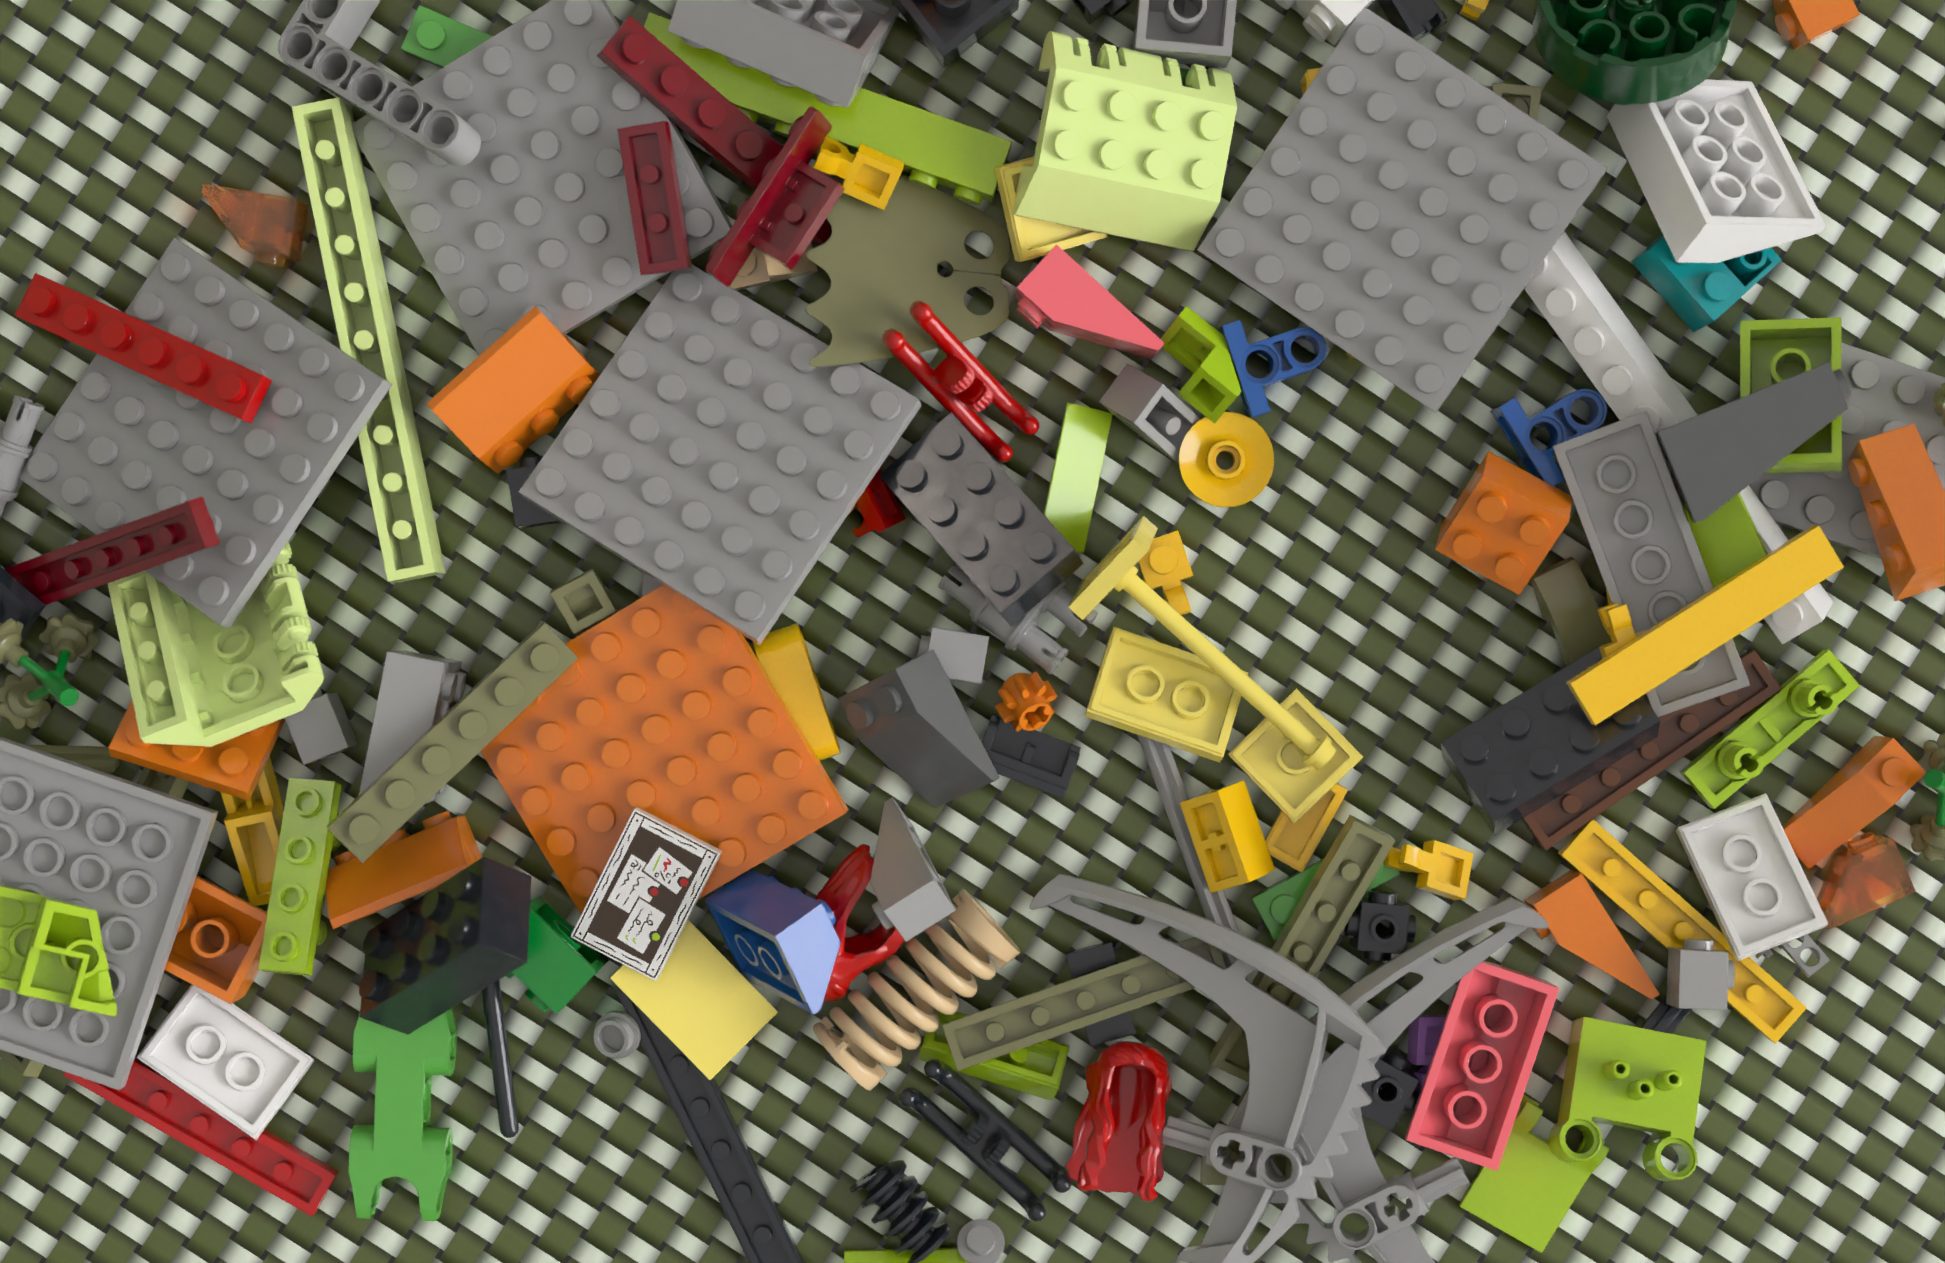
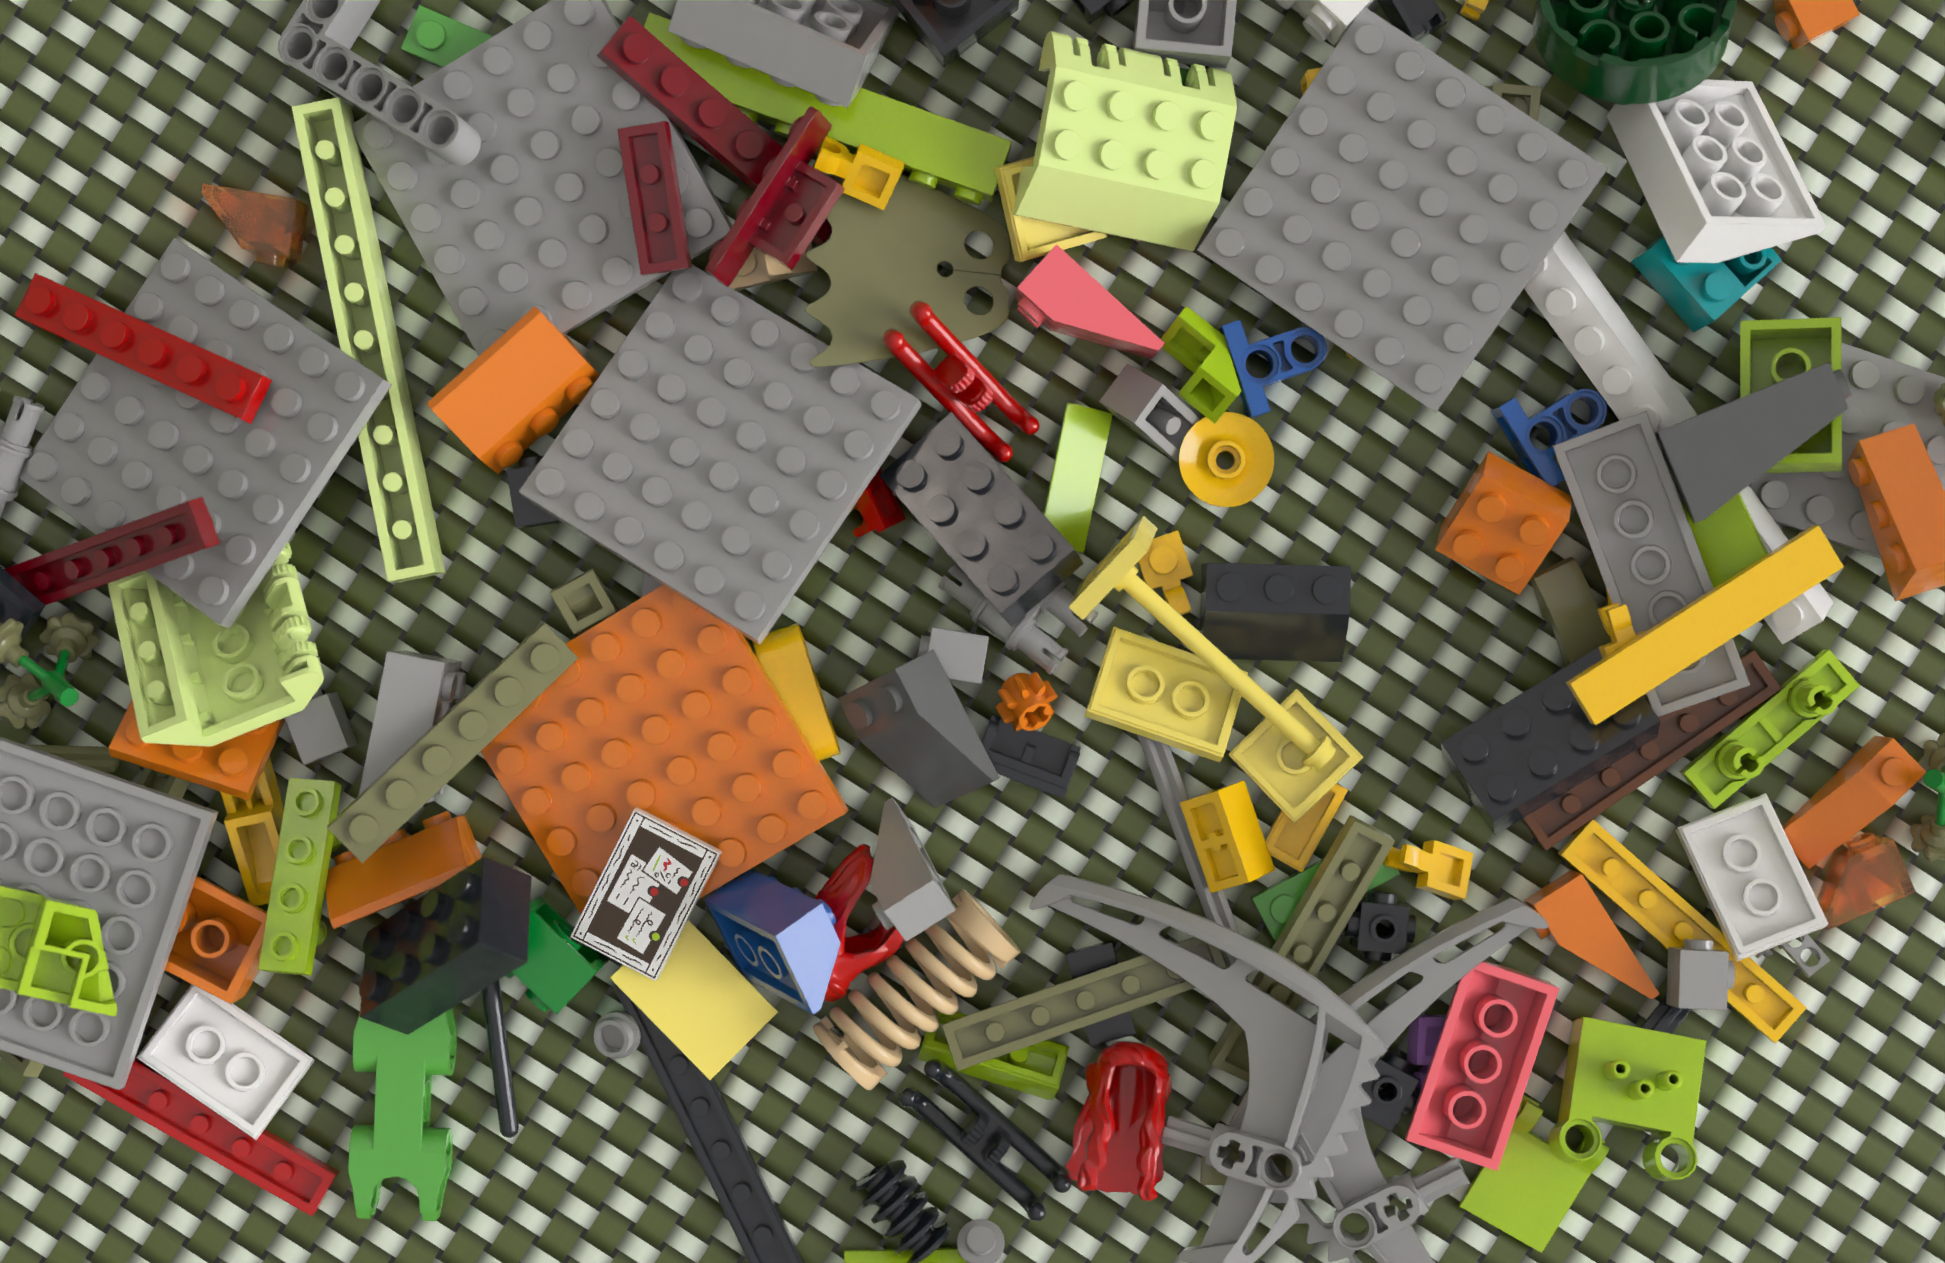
none -> black slope [1200,563,1351,662]

